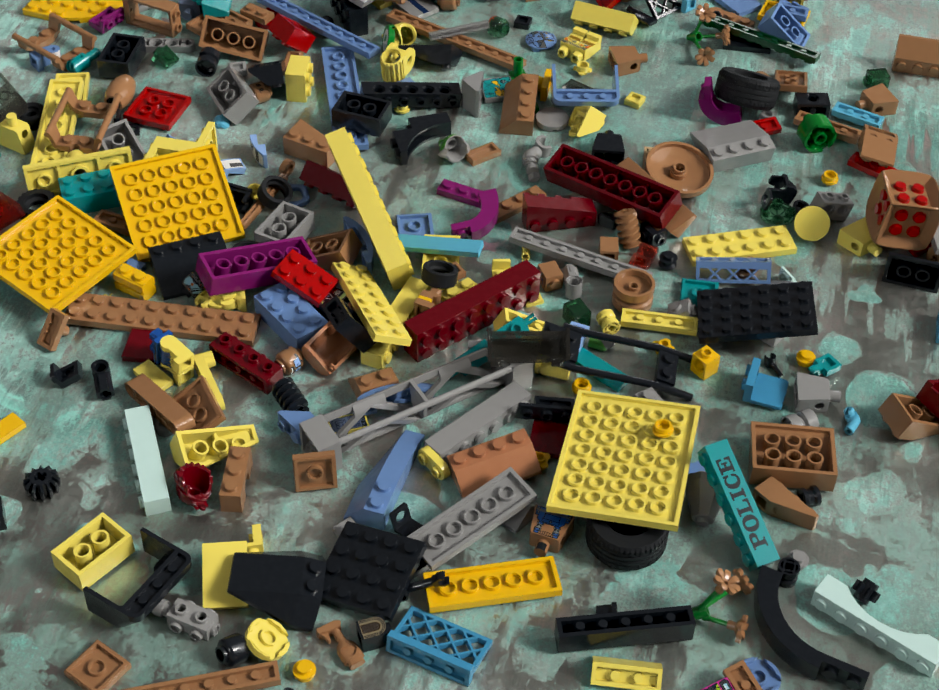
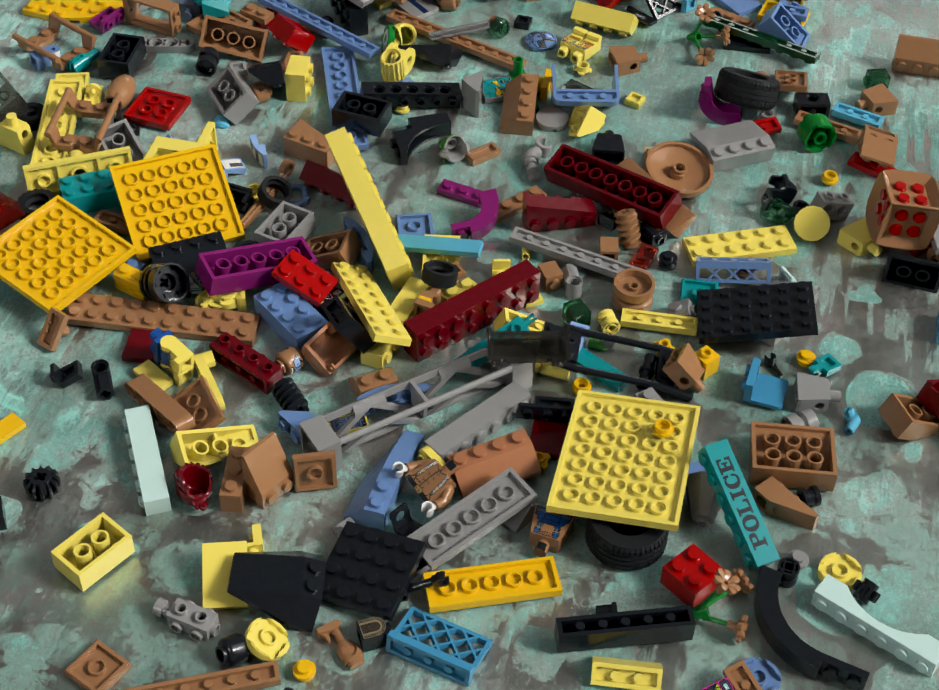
black windscreen [83,527,192,627] -> none
clear green bracket [151,45,179,69] -> none
none -> light yellow hips [84,83,103,105]
none -> black wheel [139,263,190,303]
none -> medium nougat slope [241,431,294,510]
none -> medium nougat torso [392,459,459,518]
none -> black pin [636,353,657,390]
none -> red brick [660,543,725,608]
none -> medium nougat torso [662,343,705,393]
none -> light yellow tile [817,552,862,591]

